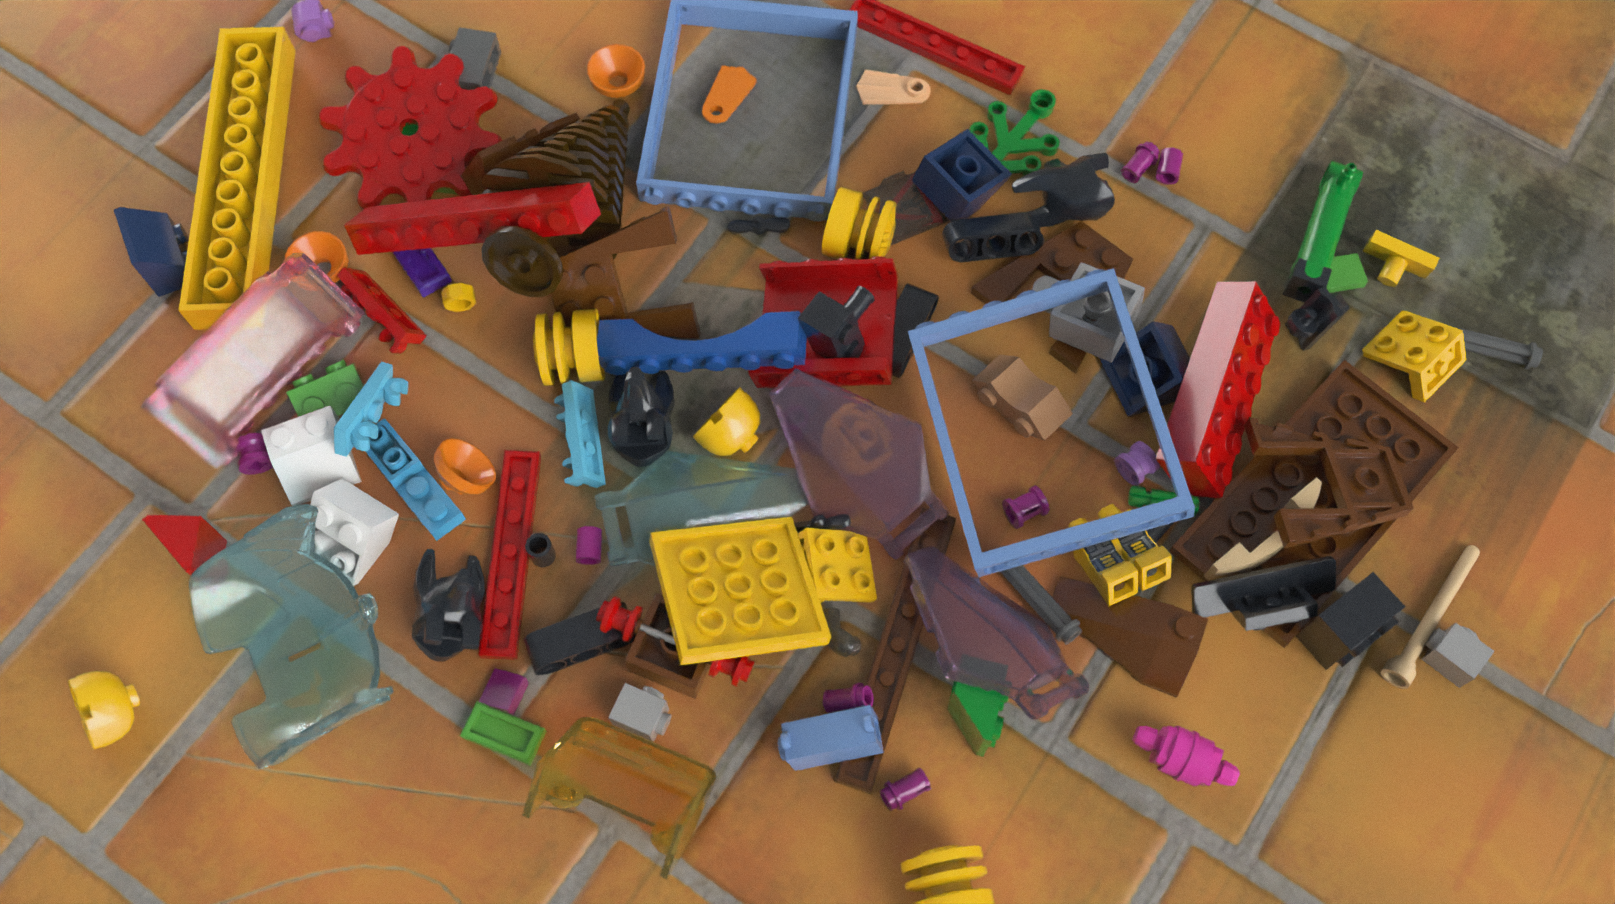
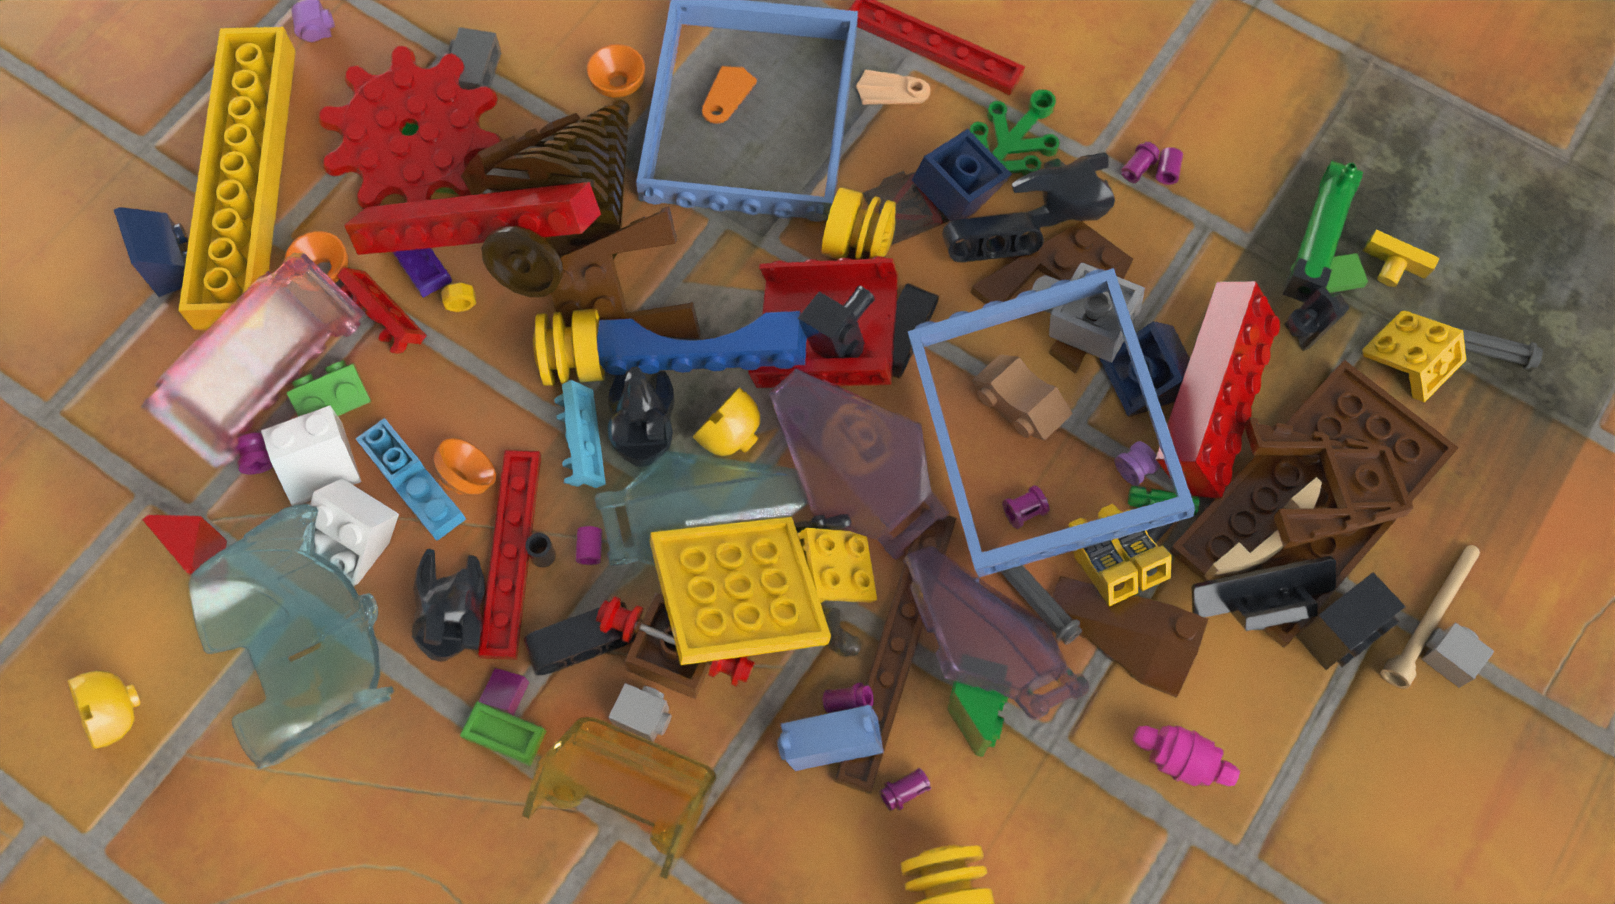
medium azure plate [334,361,408,457] -> none
black piece [728,216,790,235] -> none

